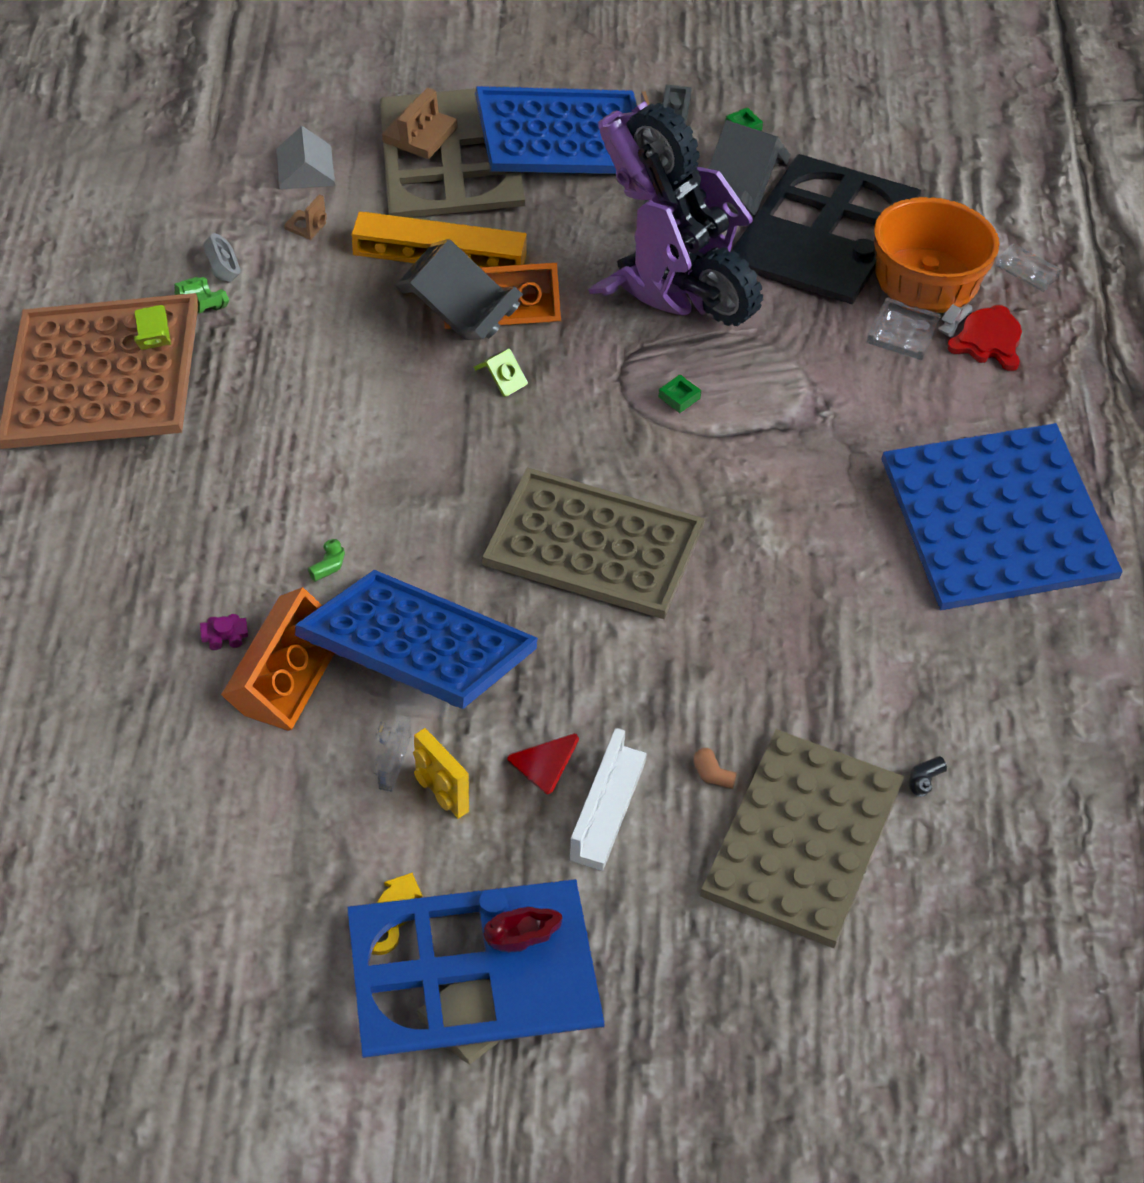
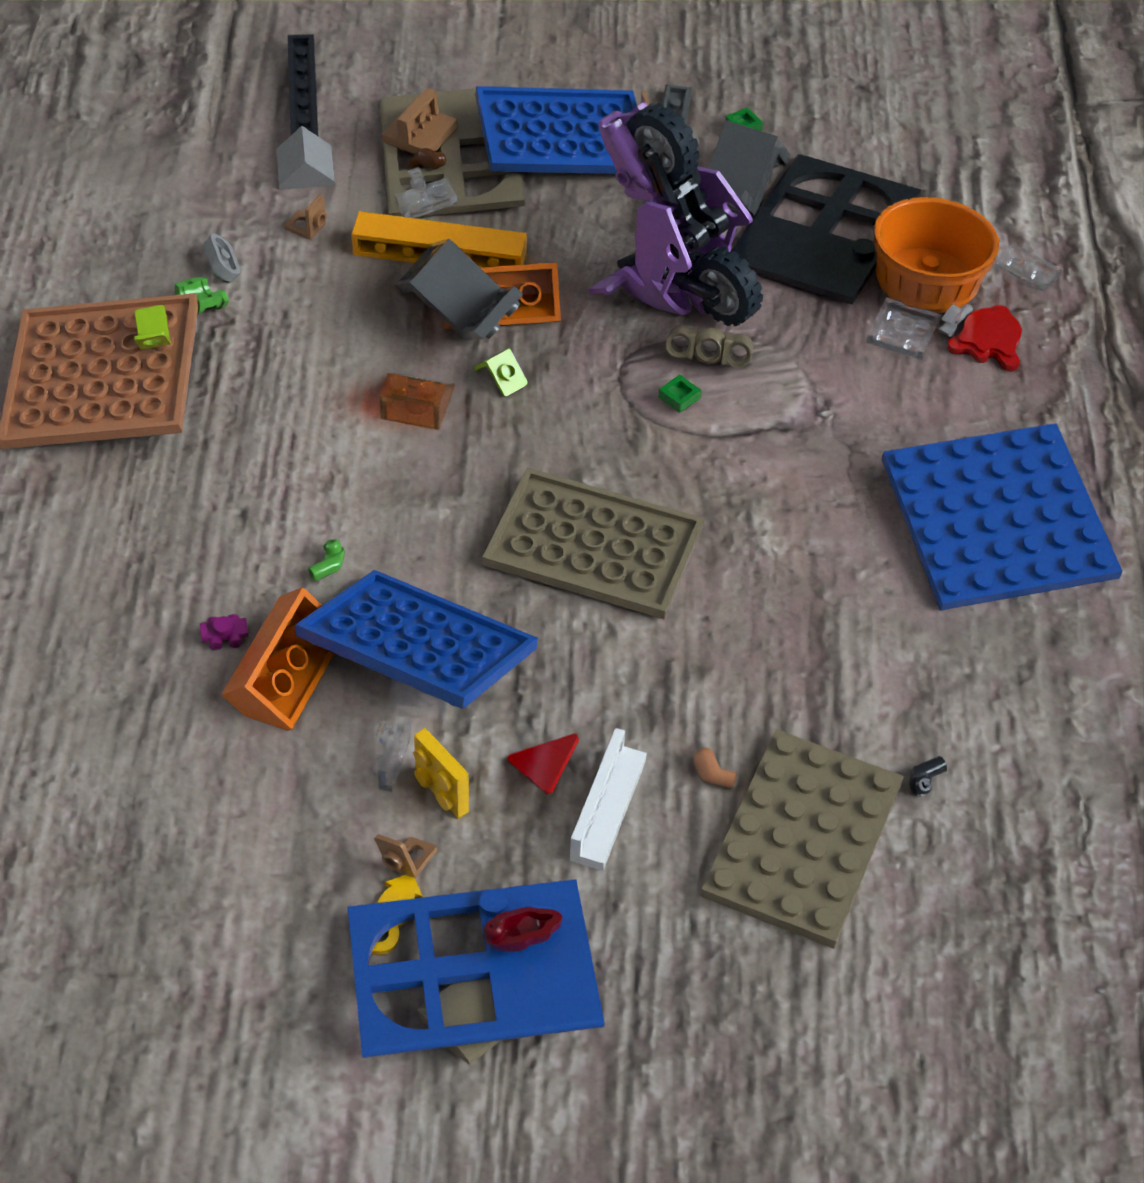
none -> black plate [287,34,319,137]
none -> medium nougat bracket [374,834,437,878]
none -> clear orange slope [379,373,455,430]
none -> clear plate [395,167,458,218]
none -> reddish brown arm [409,148,446,169]
none -> dark tan piece [666,325,753,367]

